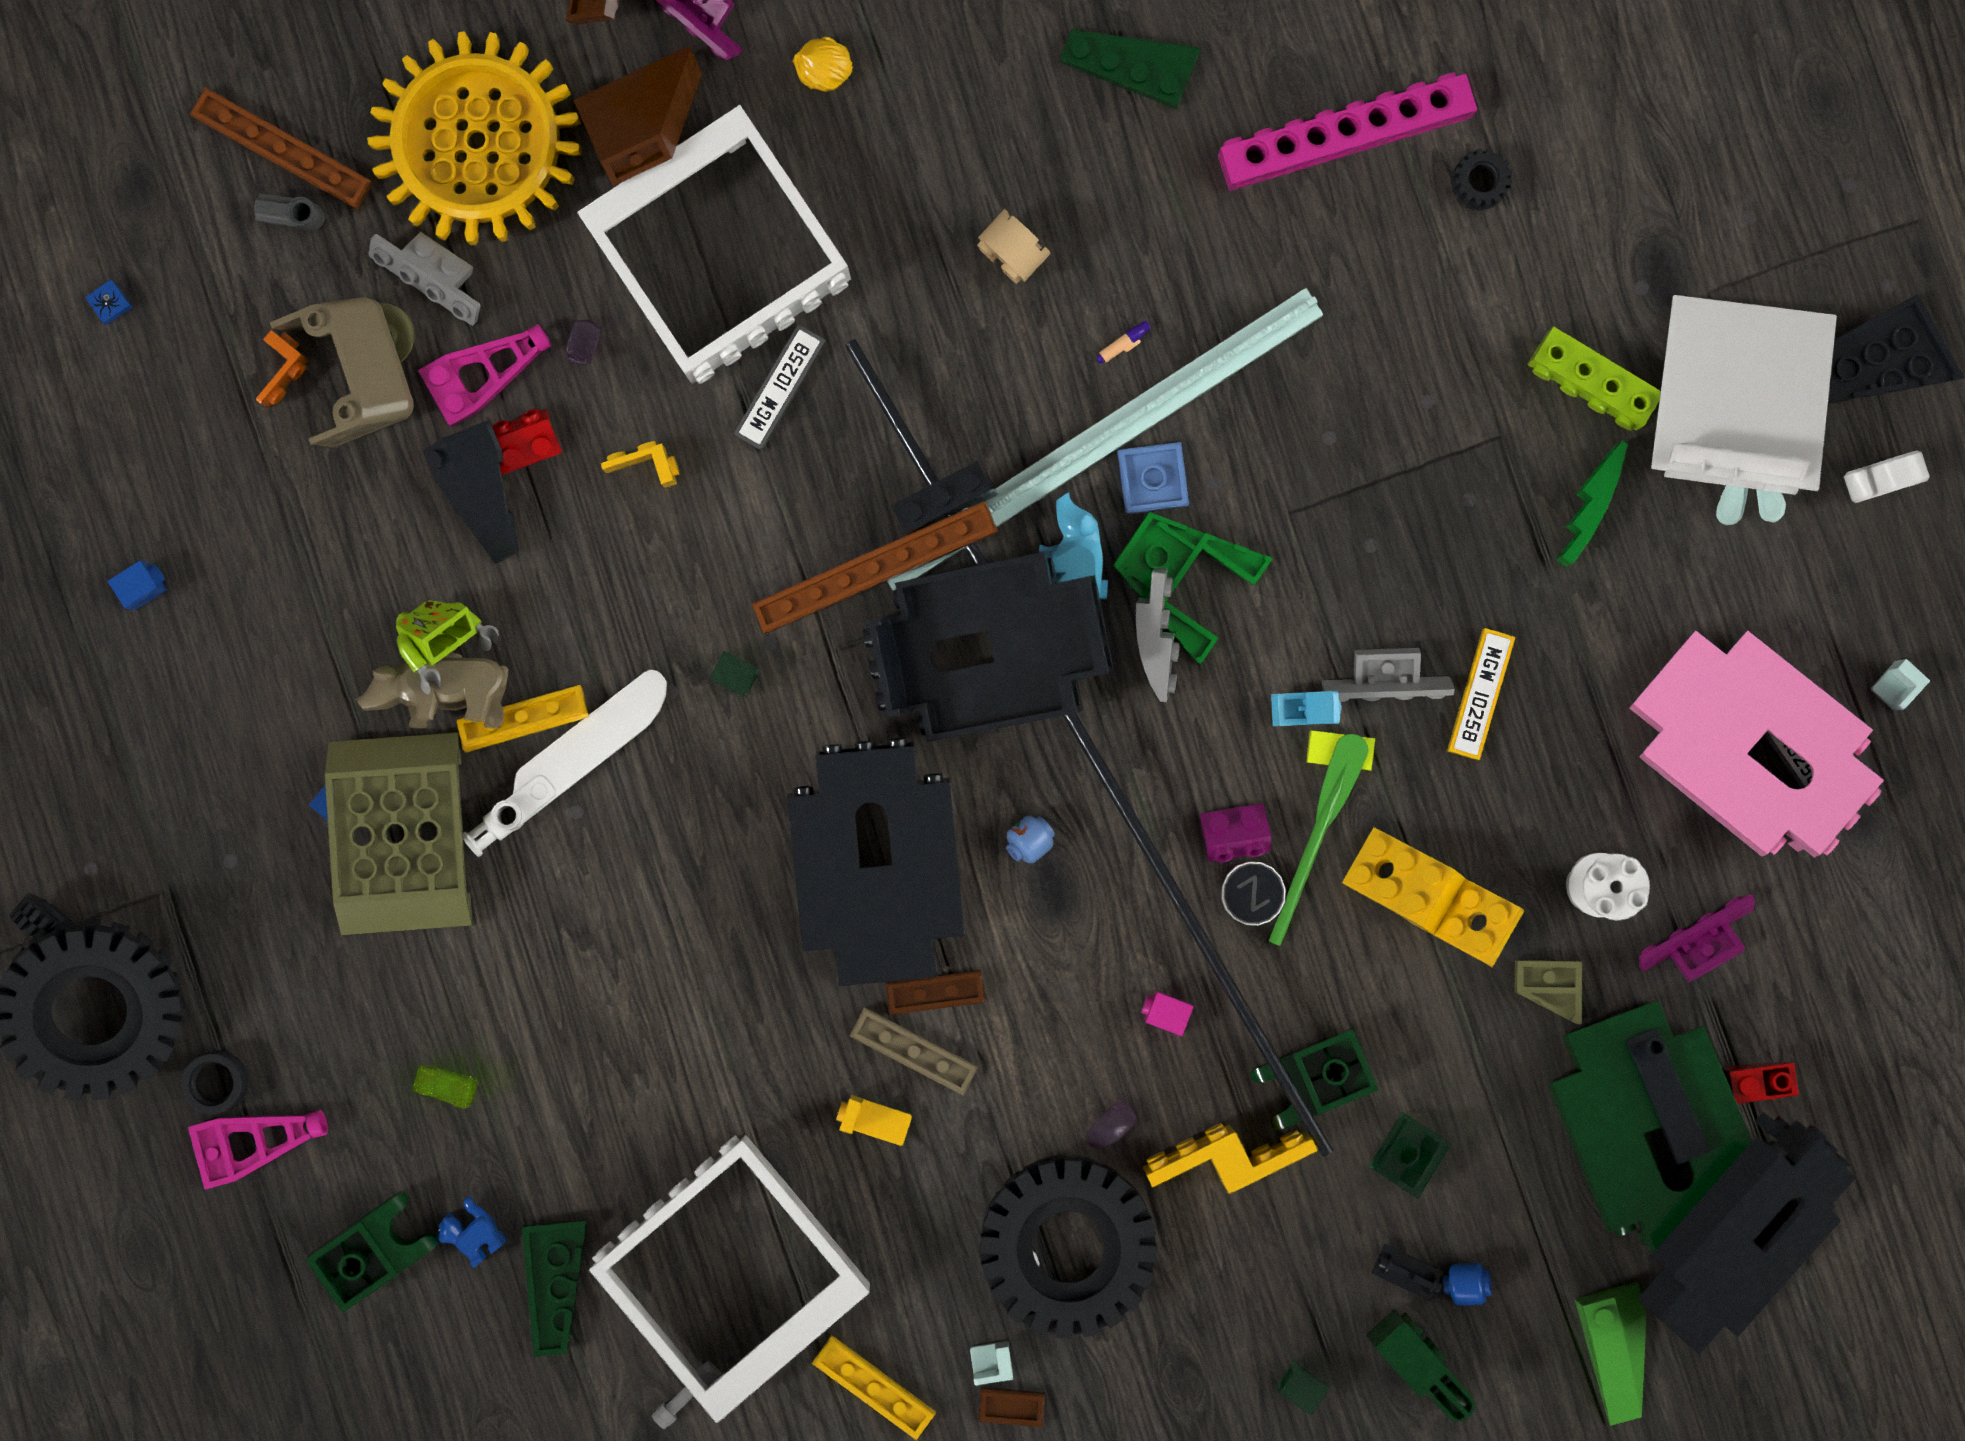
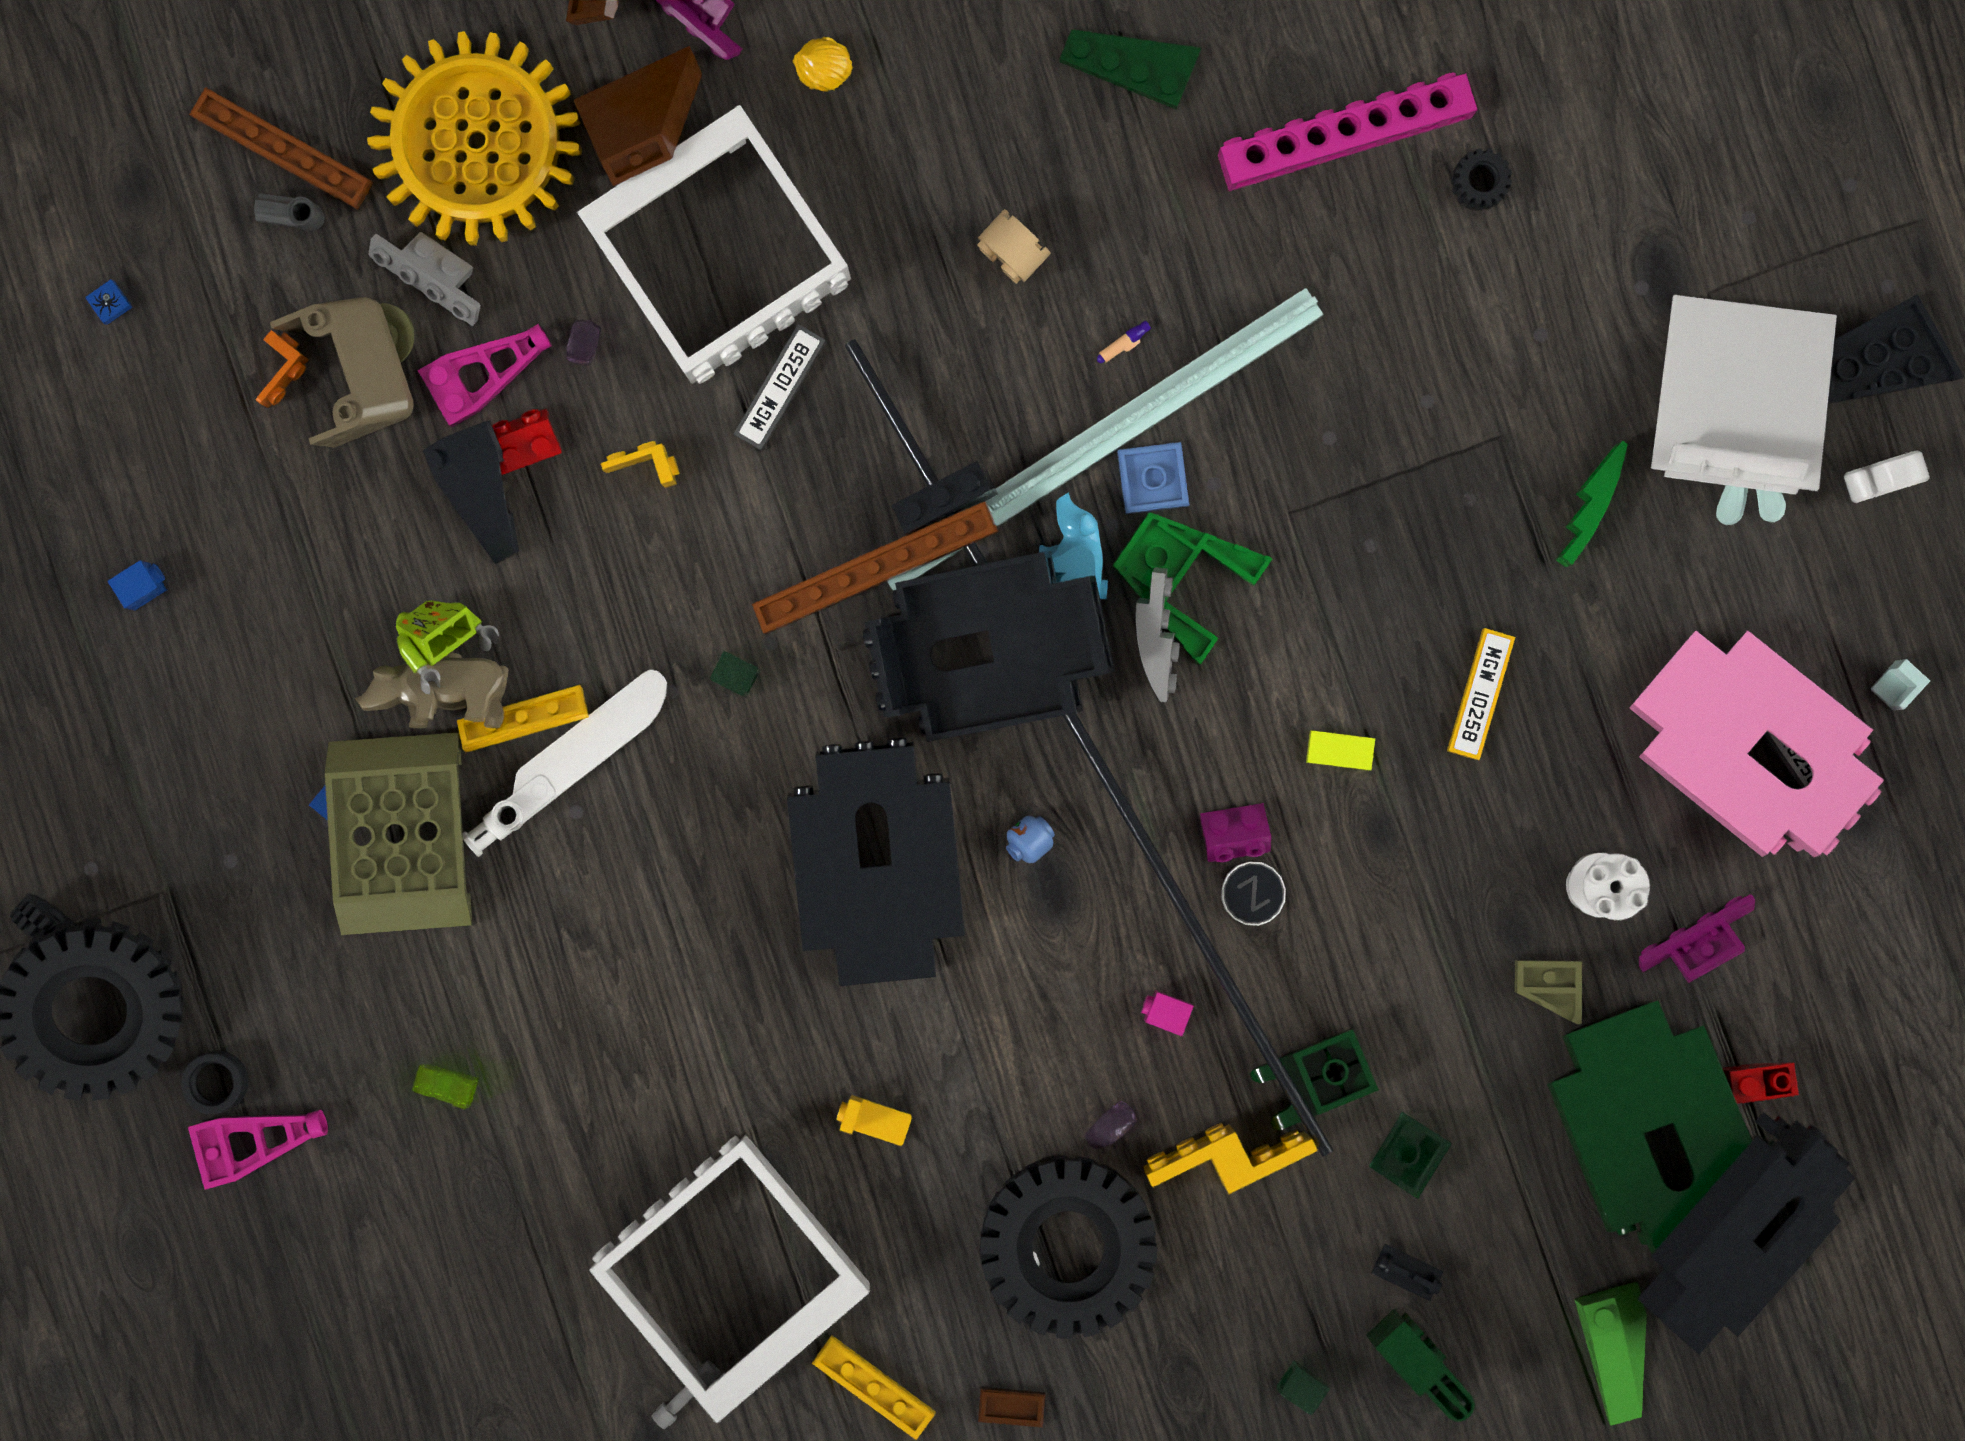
dark green brick [305,1191,439,1313] -> none
blue animal [437,1197,507,1268] -> none
dark green wing [522,1219,588,1357] -> none
dark tan tile [850,1007,979,1096] -> none
reddish brown tile [886,970,986,1015] -> none
light aqua panel [970,1340,1013,1385] -> none
bright green piece [1269,734,1368,946] -> none
medium azure bracket [1271,691,1341,726] -> none
light grey bracket [1322,648,1455,702] -> none
yellow bracket [1342,827,1524,967] -> none
blue head [1443,1262,1492,1306] -> none
lime brick [1527,326,1661,431] -> none
black piece [1625,1029,1710,1164] -> none

